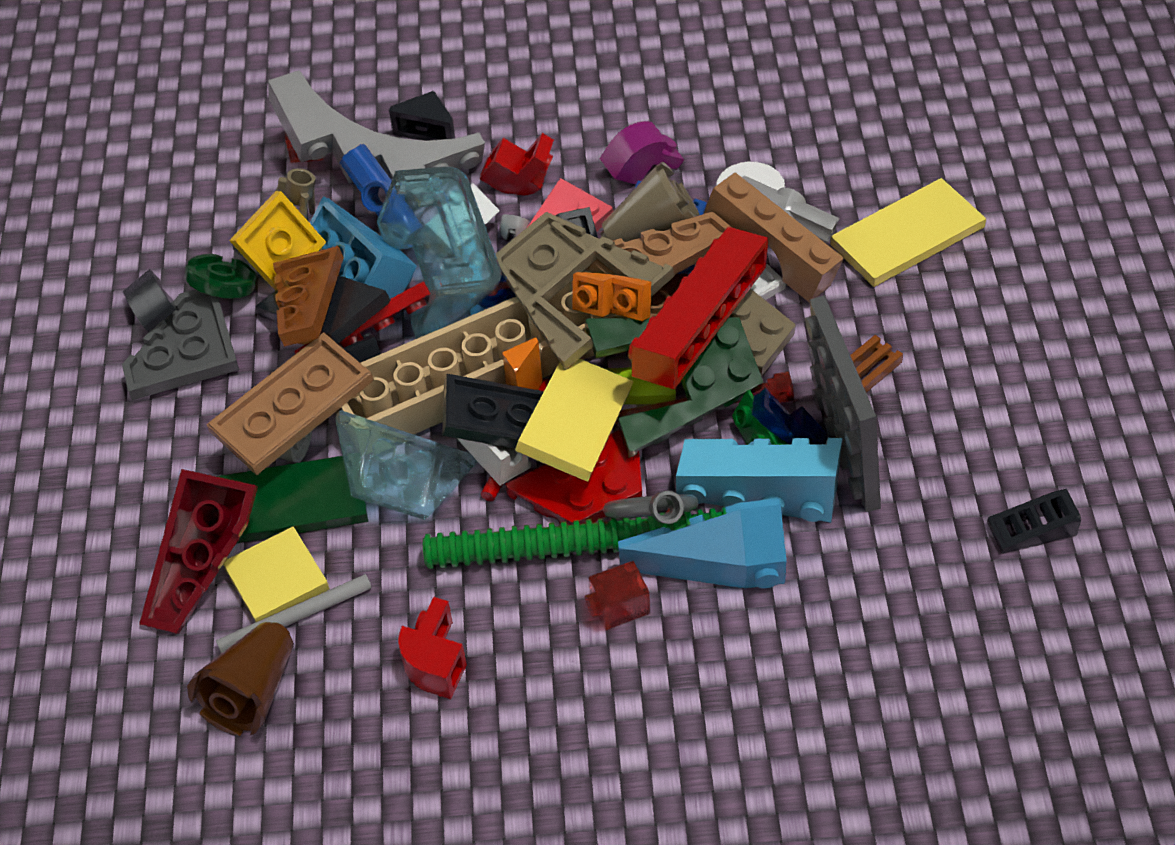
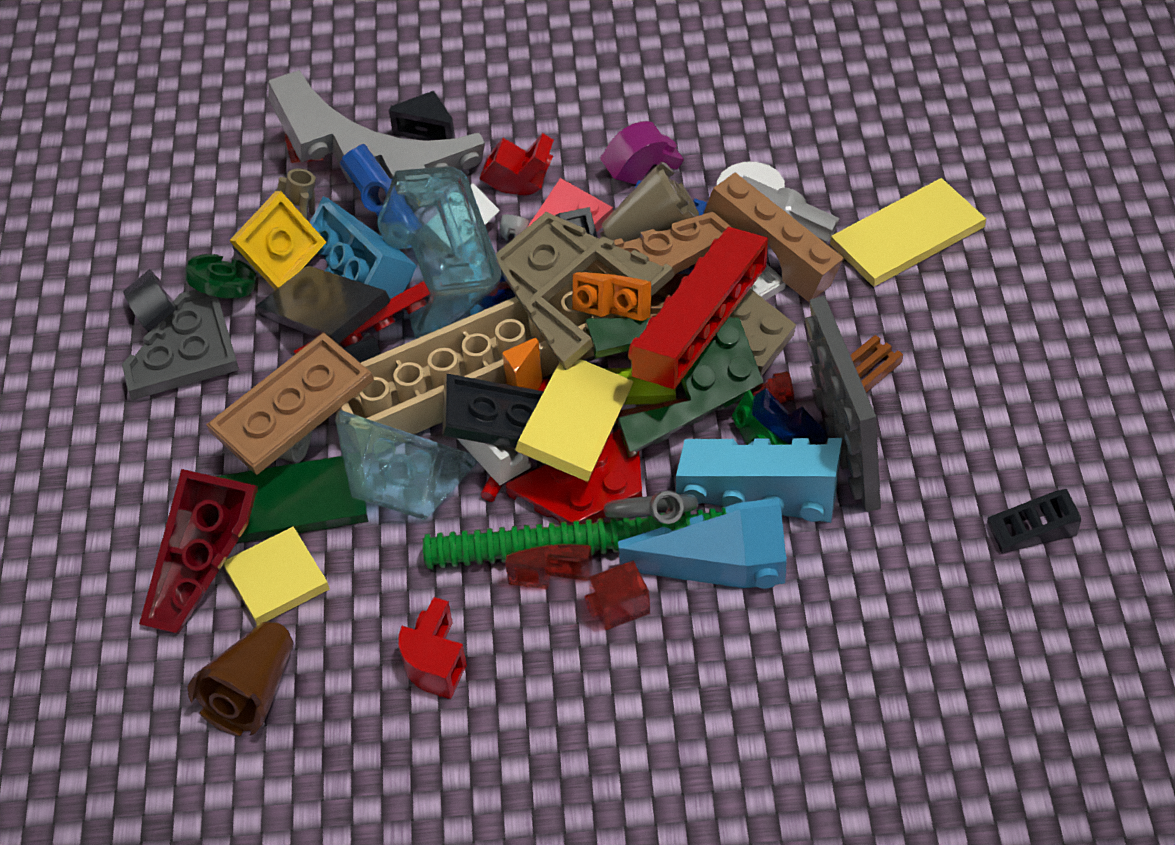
light grey bar [216,574,372,653] -> none
dark orange wing [273,246,344,347] -> none
none -> clear red slope [505,544,593,589]

